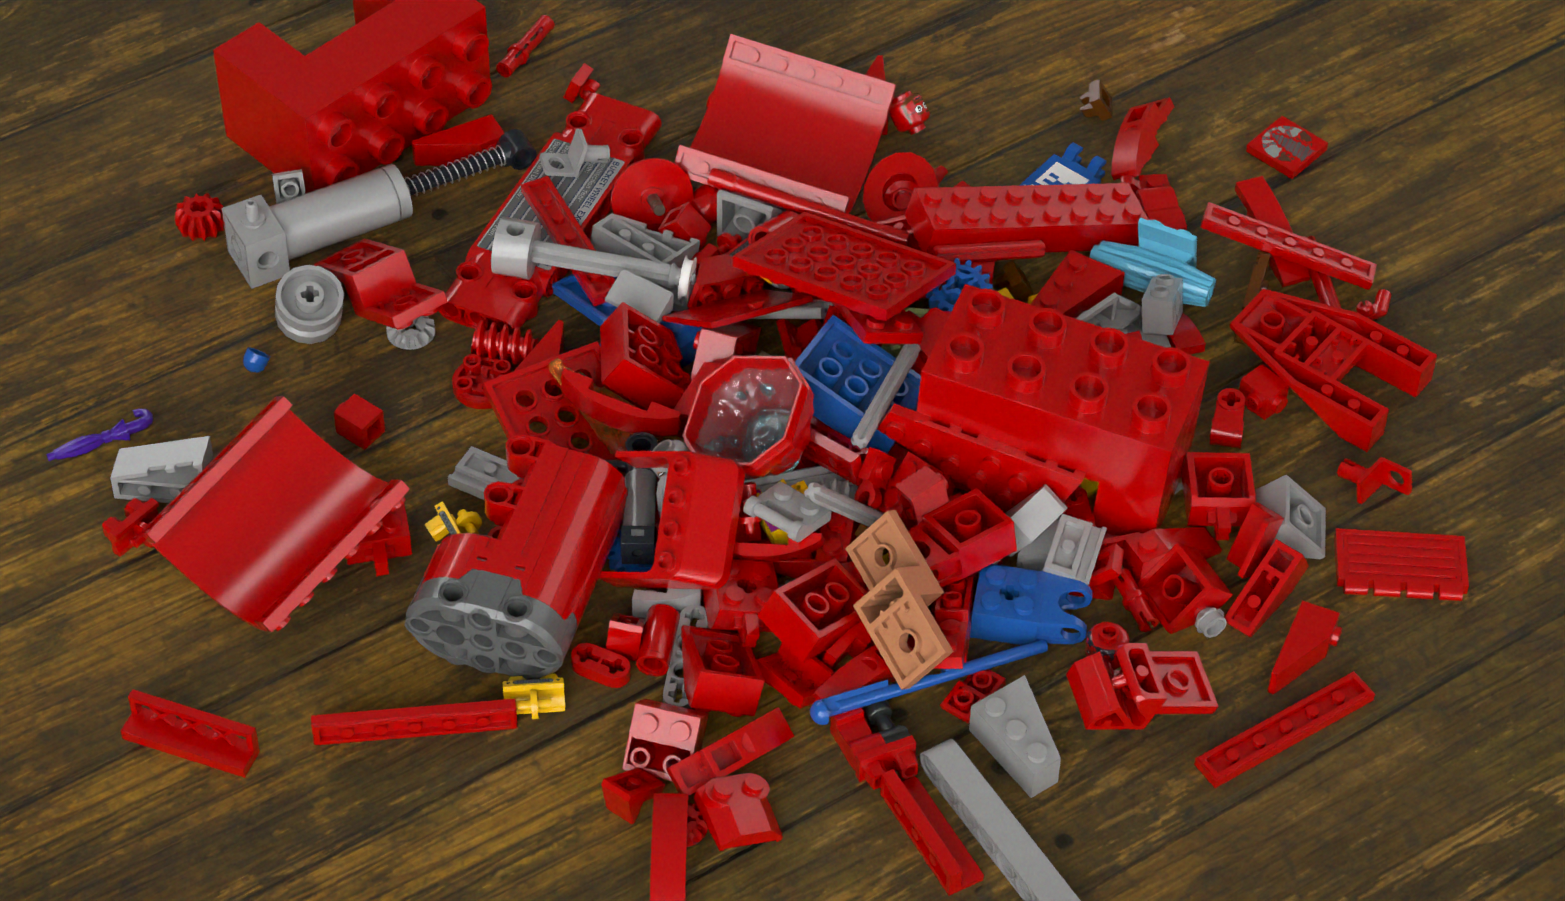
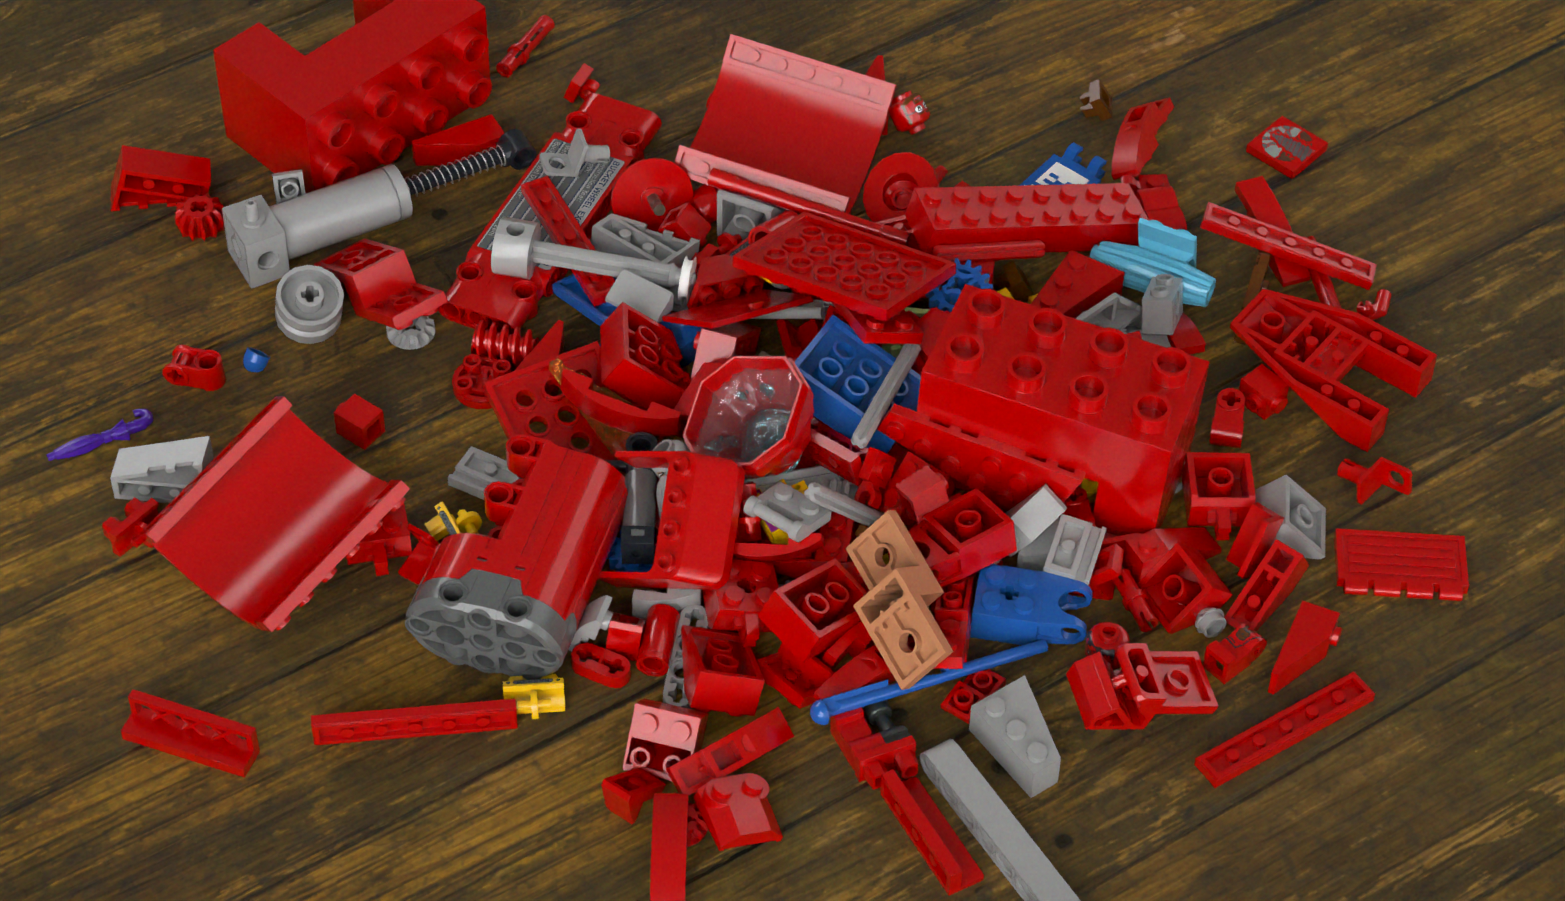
none -> red wedge [111,145,211,212]
none -> red piece [162,345,226,391]
none -> red bracket [398,524,440,586]
none -> light grey slope [568,595,614,652]
none -> red leg [1203,623,1267,685]

